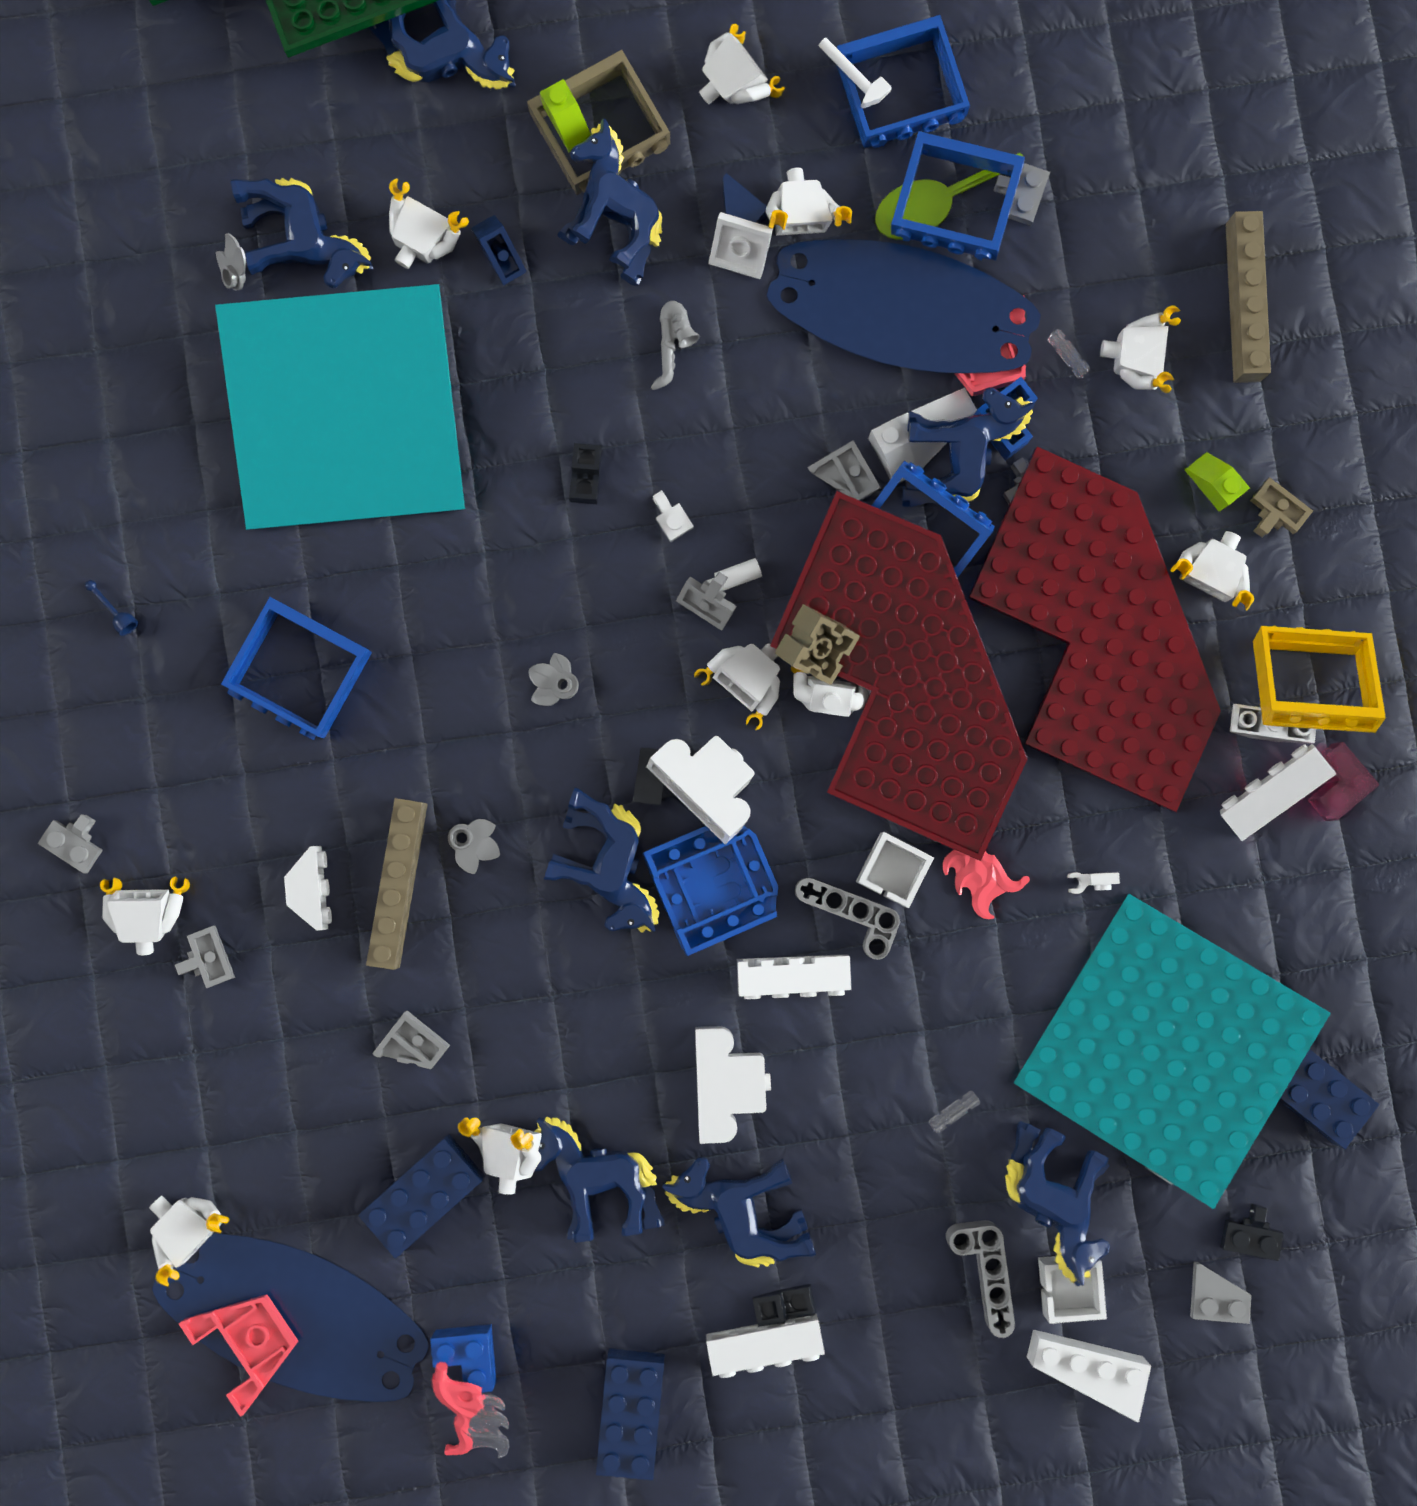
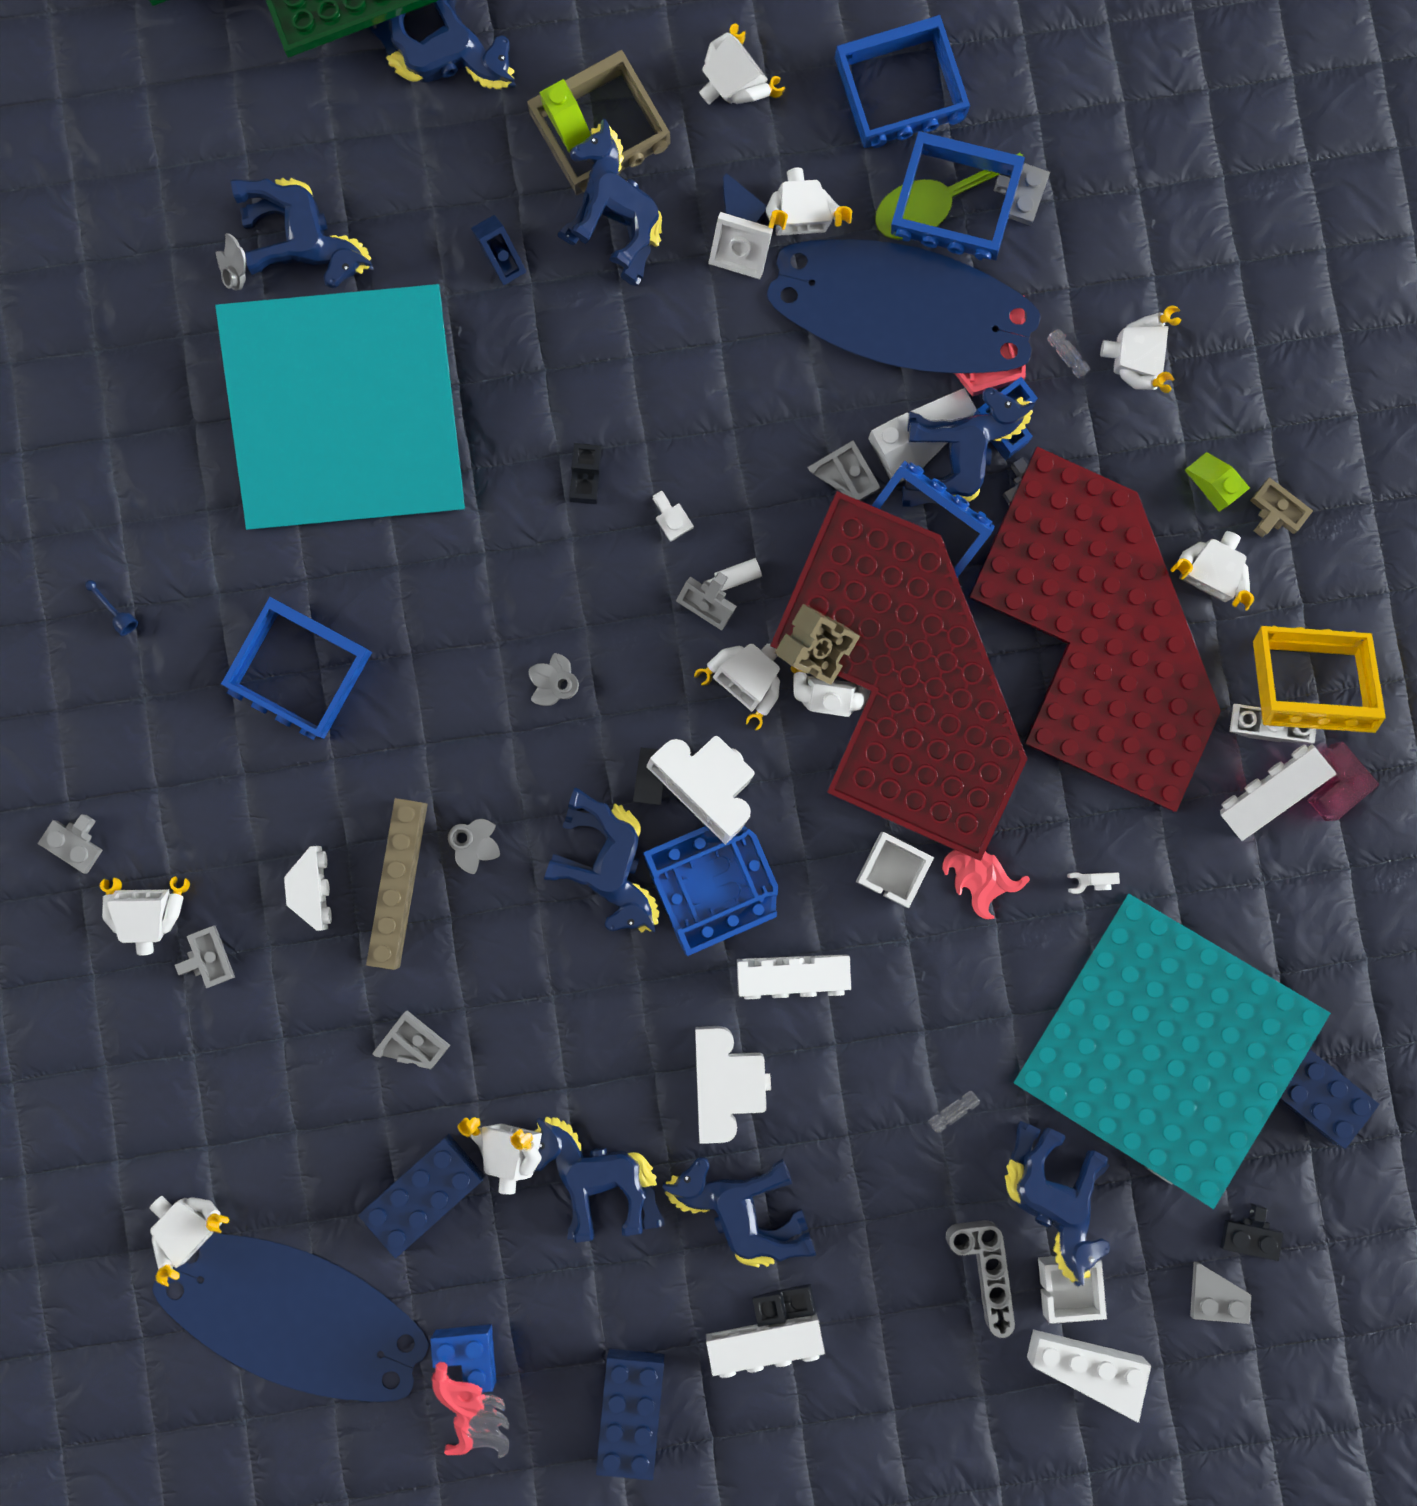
coral wing [179,1294,298,1417] -> none
white torso [389,178,469,269] -> none
light grey piece [651,301,700,390] -> none
light grey beam [794,878,900,960] -> none
white piece [819,38,892,108] -> none
dark tan brick [1226,211,1271,383] -> none

